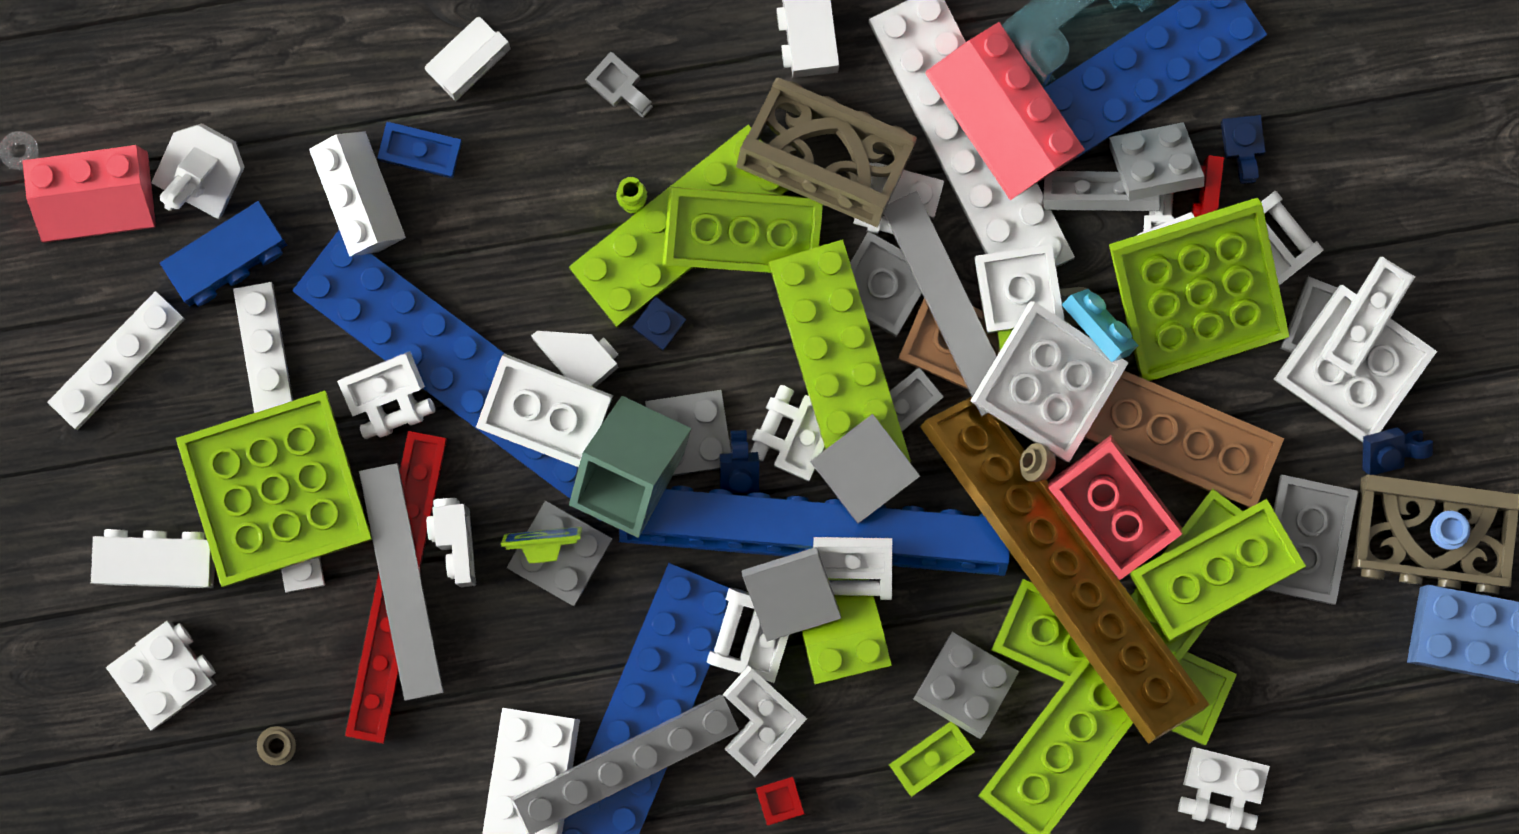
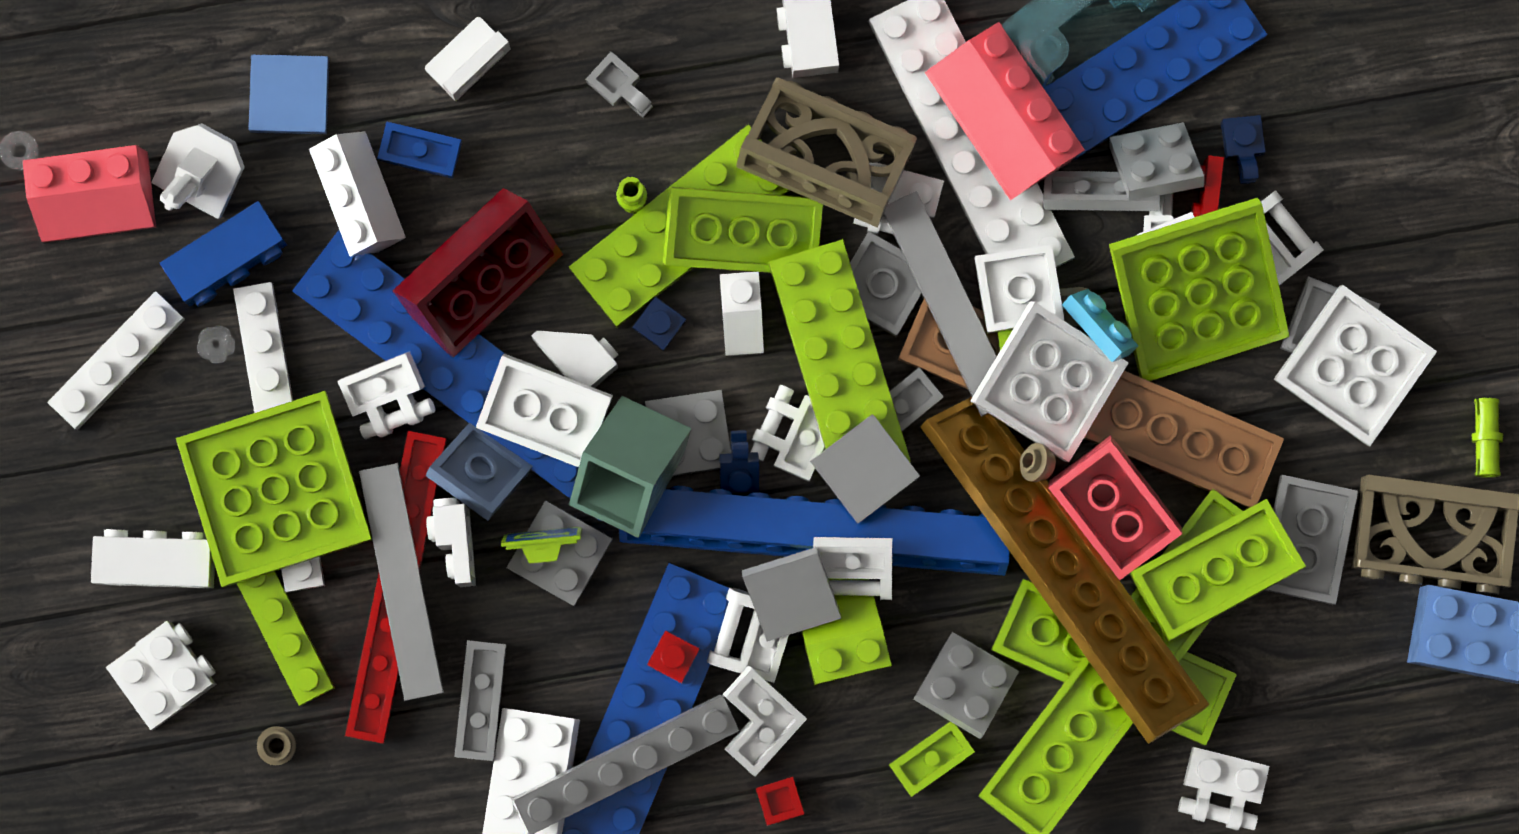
white tile [1320,257,1415,376] -> none
dark blue plate [1362,427,1433,475] -> none
light blue plate [1430,511,1470,550] -> none
none -> clear plate [197,325,235,363]
none -> lime plate [237,571,335,706]
none -> medium blue tile [249,55,329,134]
none -> dark red slope [393,188,563,358]
none -> sand blue plate [425,423,533,521]
none -> light grey plate [454,640,507,761]
none -> red plate [647,630,700,684]
none -> white slope [720,271,764,356]
none -> lime pin [1472,398,1503,478]

